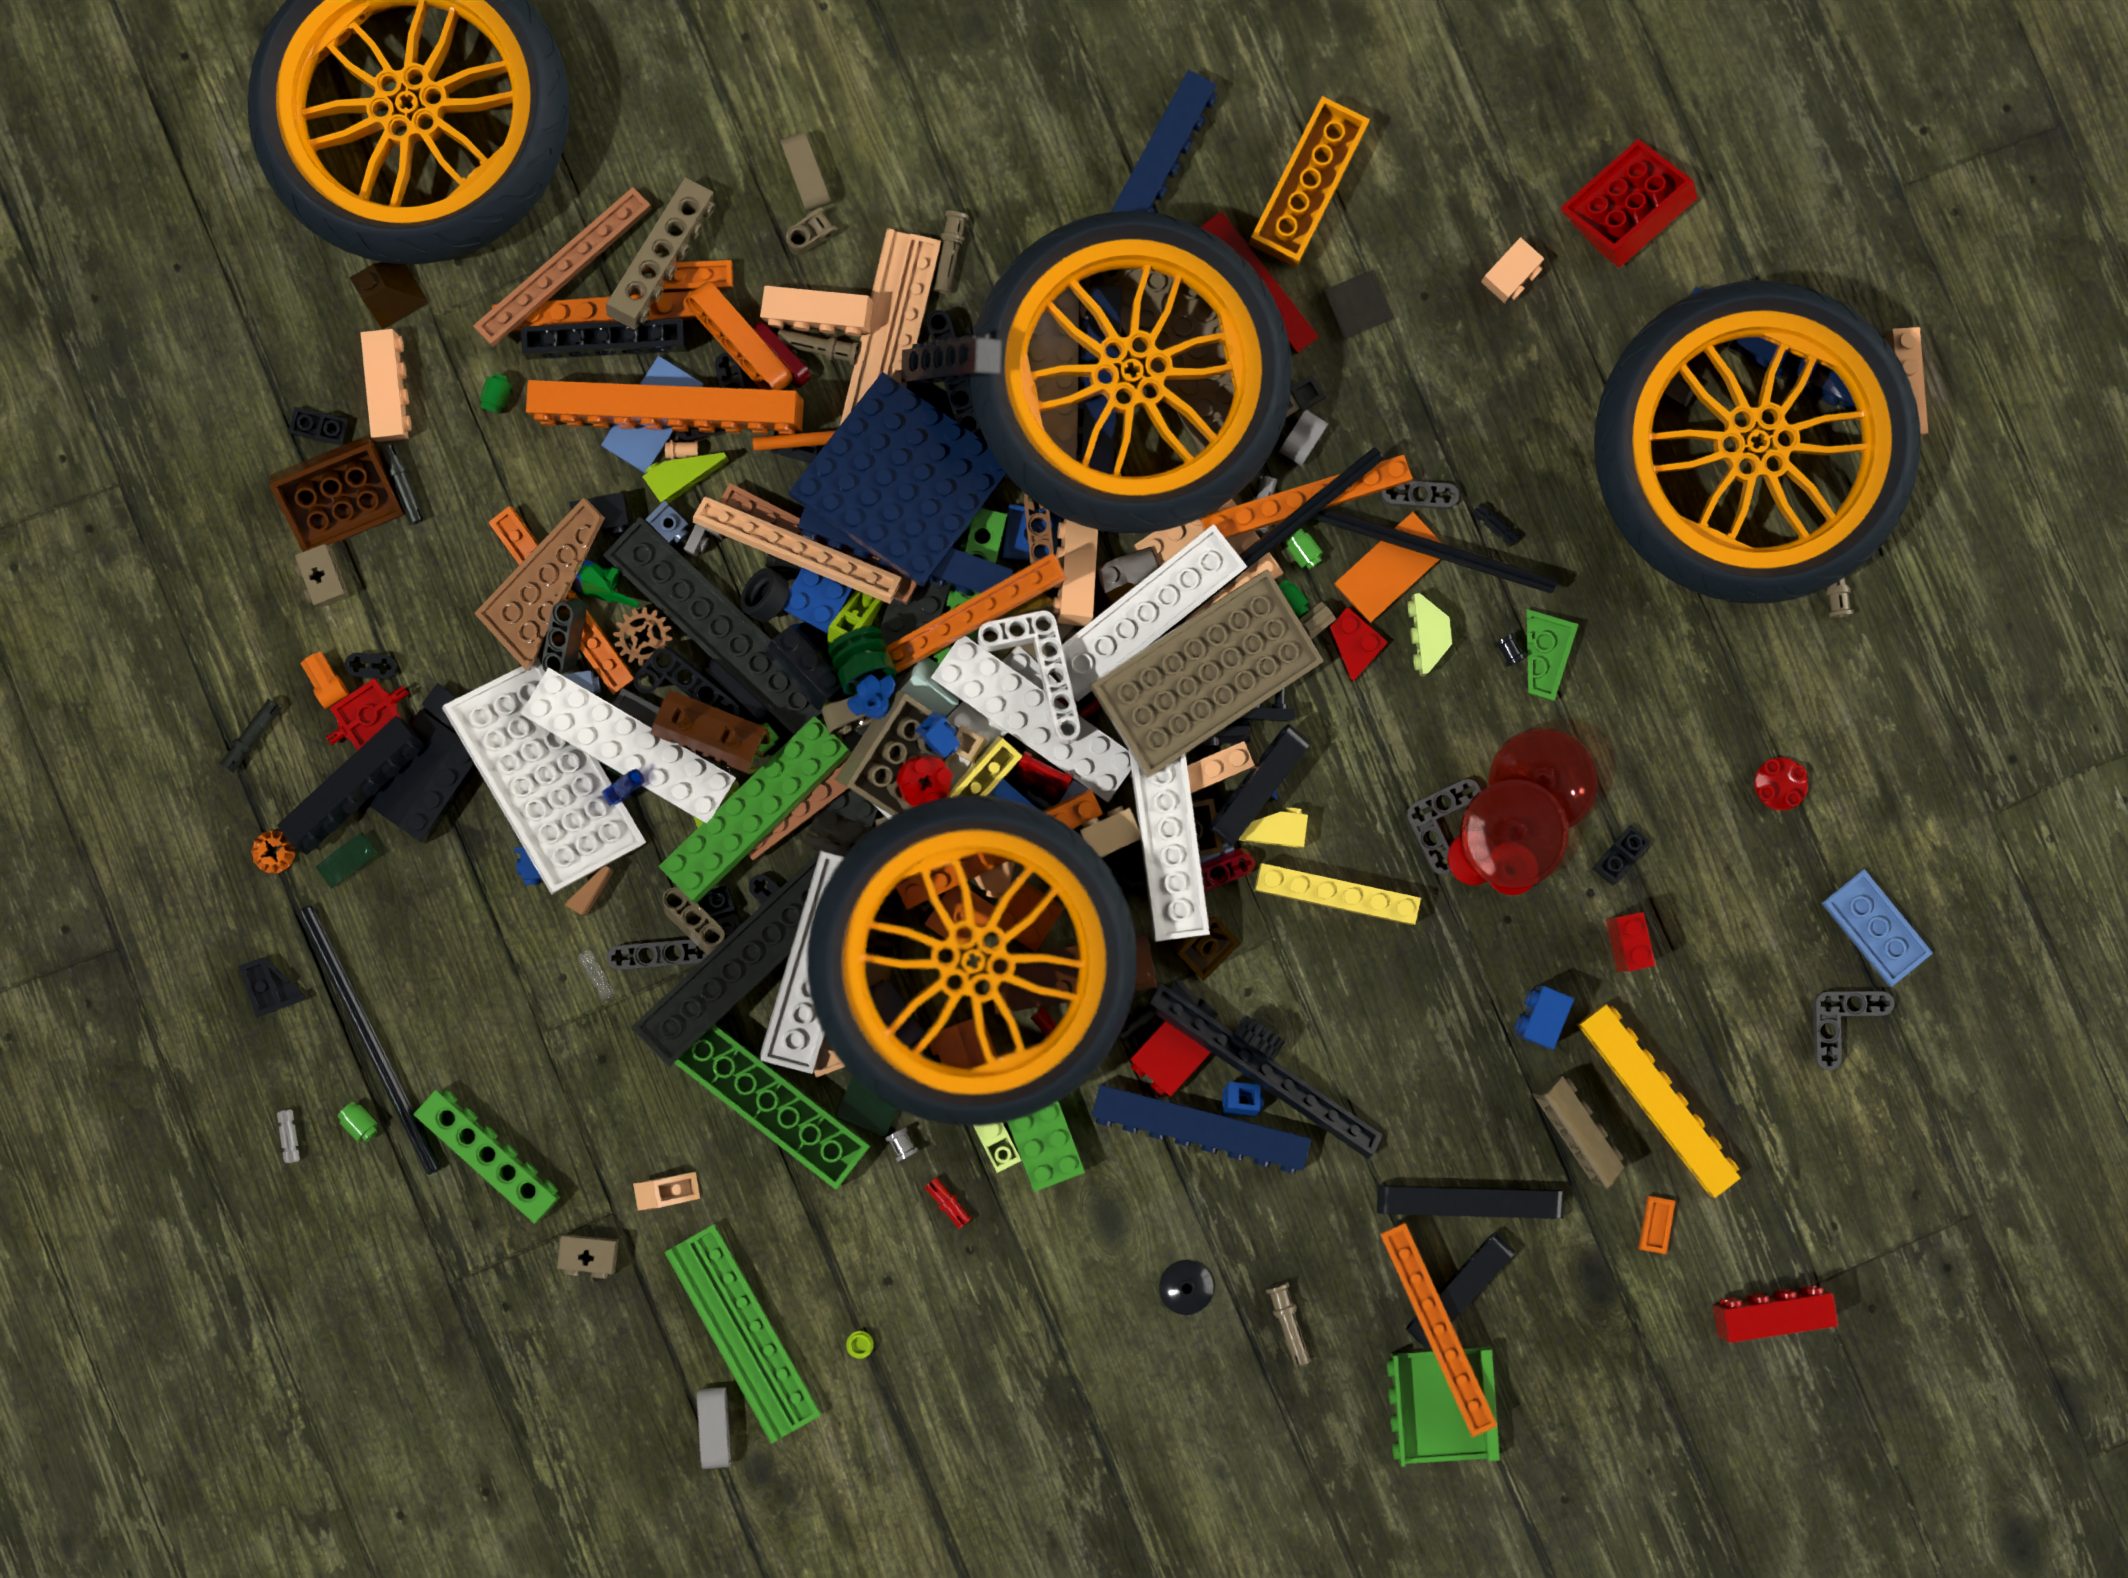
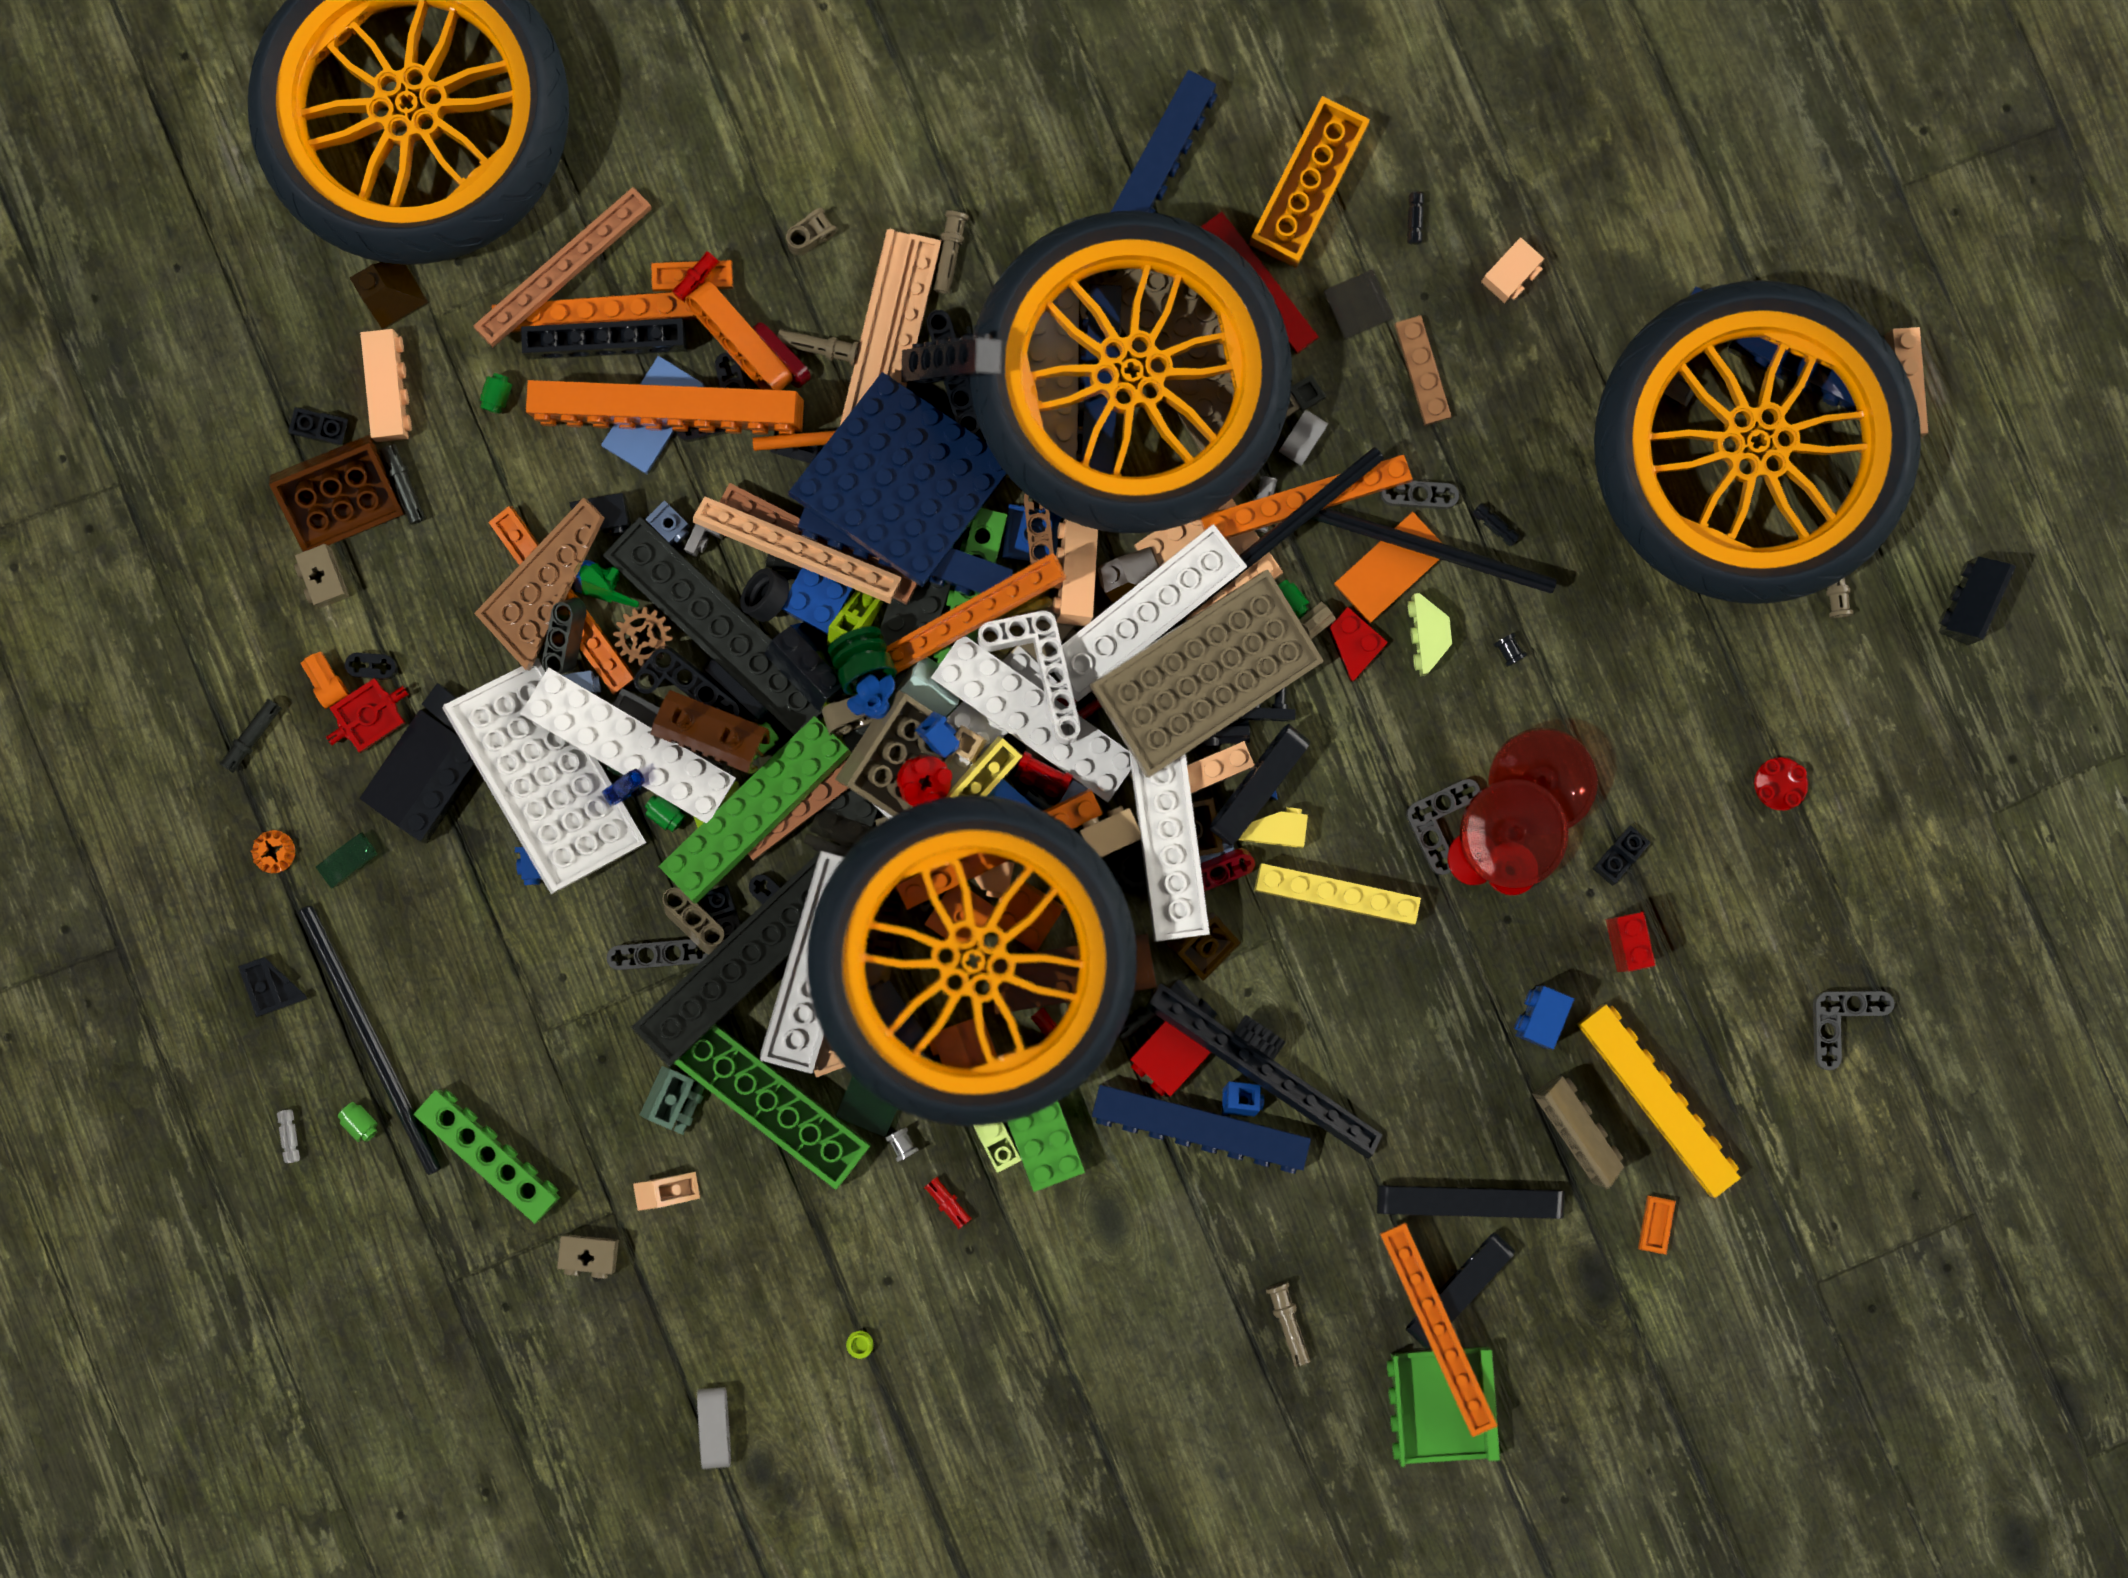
black brick [277,715,426,855] -> none
medium nougat slope [564,866,614,916] -> none
clear axle [578,950,615,1000] -> none
dark tan brick [606,177,715,330] -> none
lime slope [642,452,729,504] -> none
bright green plate [664,1224,821,1443] -> none
light nougat pin [665,440,698,460] -> none
light nougat brick [760,286,874,336] -> none
dark tan beam [780,131,831,212] -> none
black dish [1159,1260,1213,1315] -> none
bright green brick [1285,529,1323,570] -> none
bright green wing [1527,609,1578,702] -> none
red slope [1560,139,1698,268] -> none
red brick [1713,1285,1838,1343] -> none
medium blue tile [1821,869,1933,987] -> none
none -> sand green brick [639,1066,705,1135]
none -> green brick [644,795,686,833]
none -> red pin [672,251,719,303]
none -> medium nougat plate [1395,316,1452,426]
none -> black axle [1407,192,1424,245]
none -> black slope [1939,556,2016,646]

